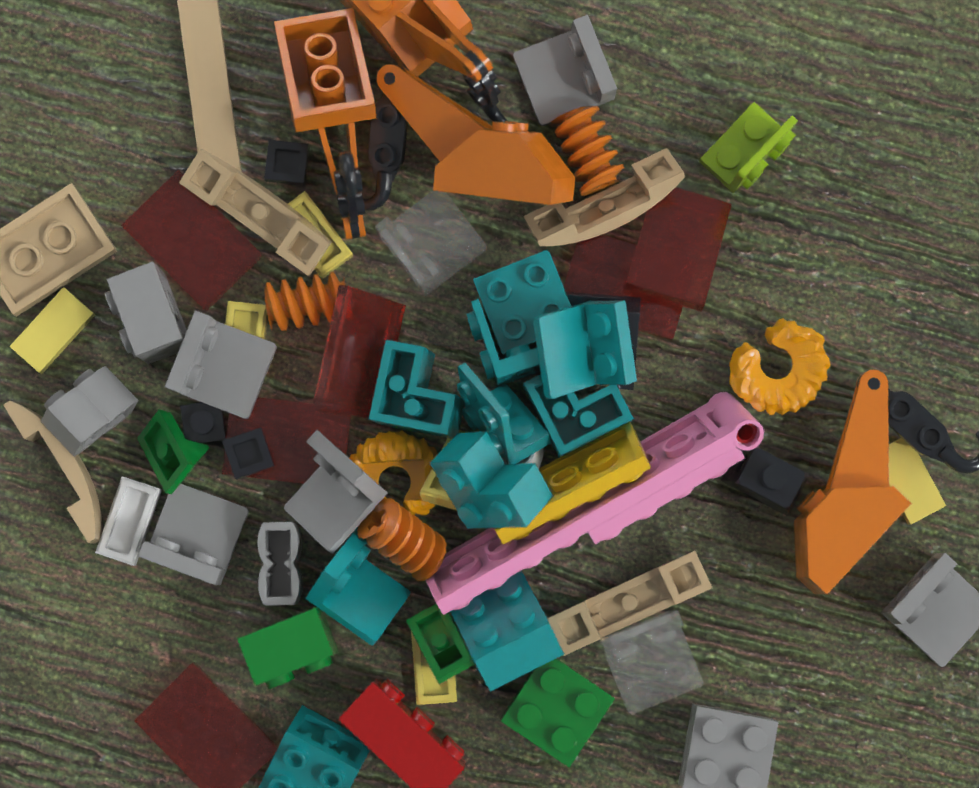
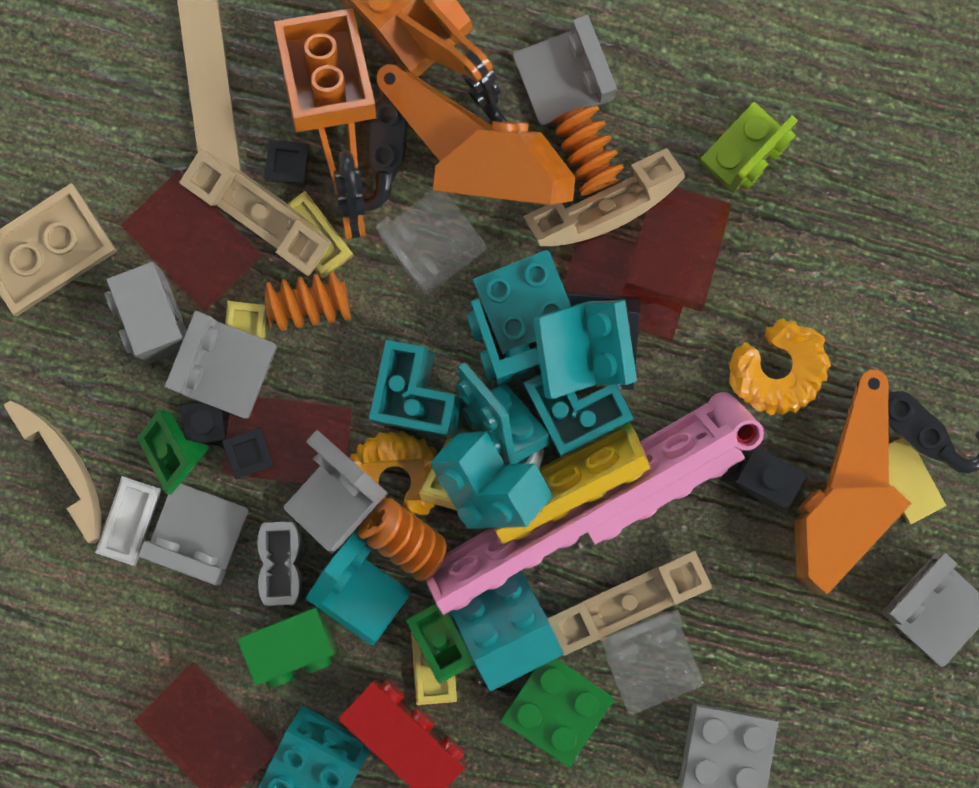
light yellow tile [9,287,95,374] -> none
light grey brick [41,366,139,456] -> none
clear red tile [312,285,406,421] -> none

